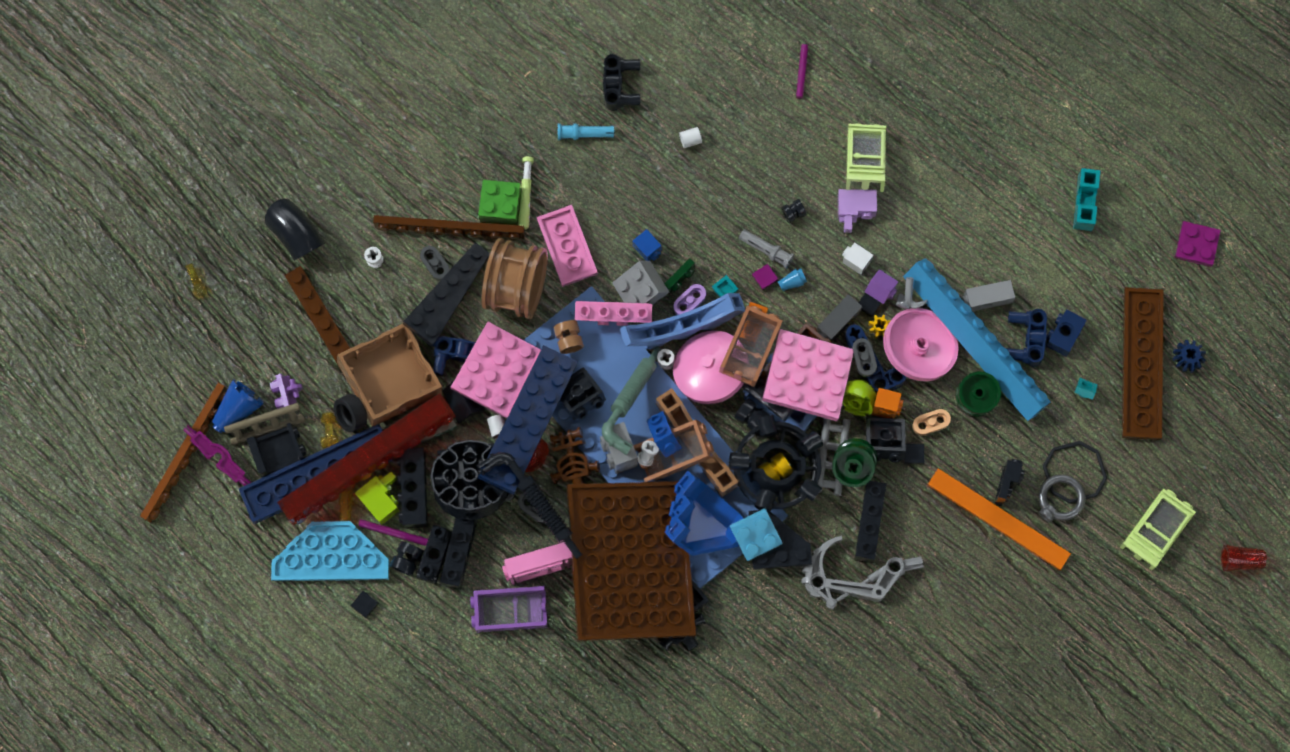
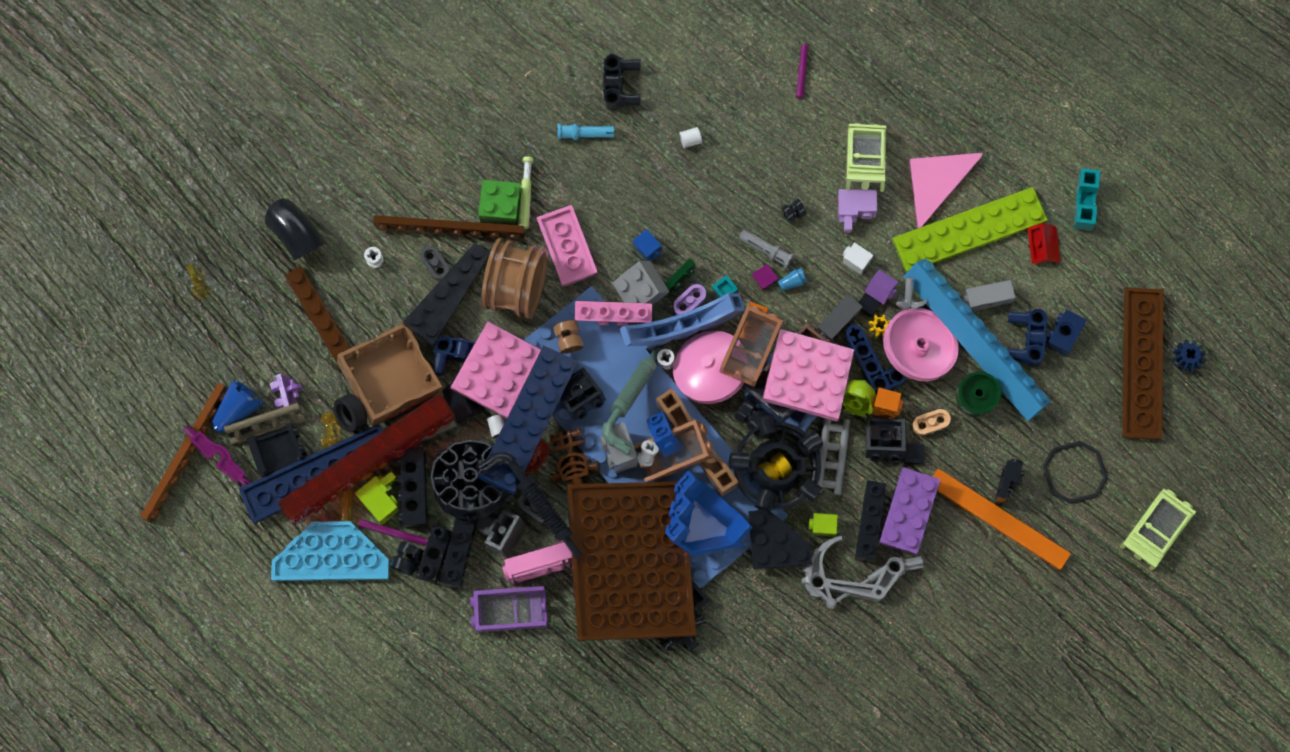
black tile [350,591,379,619] -> none
medium azure plate [730,508,783,561] -> none
dark green wheel [832,438,877,487] -> none
dark grey plate [852,338,877,377] -> none
flat silver piece [1038,475,1086,523] -> none
teal plate [1074,378,1098,400] -> none
magenta plate [1174,221,1221,267] -> none
clear red plant [1221,544,1267,572] -> none
none -> dark grey brick [476,509,526,558]
none -> lime brick [809,513,837,537]
none -> medium lavender brick [879,468,940,555]
none -> lime plate [892,187,1048,273]
none -> bright pink tile [909,153,982,229]
none -> red panel [1028,223,1061,265]

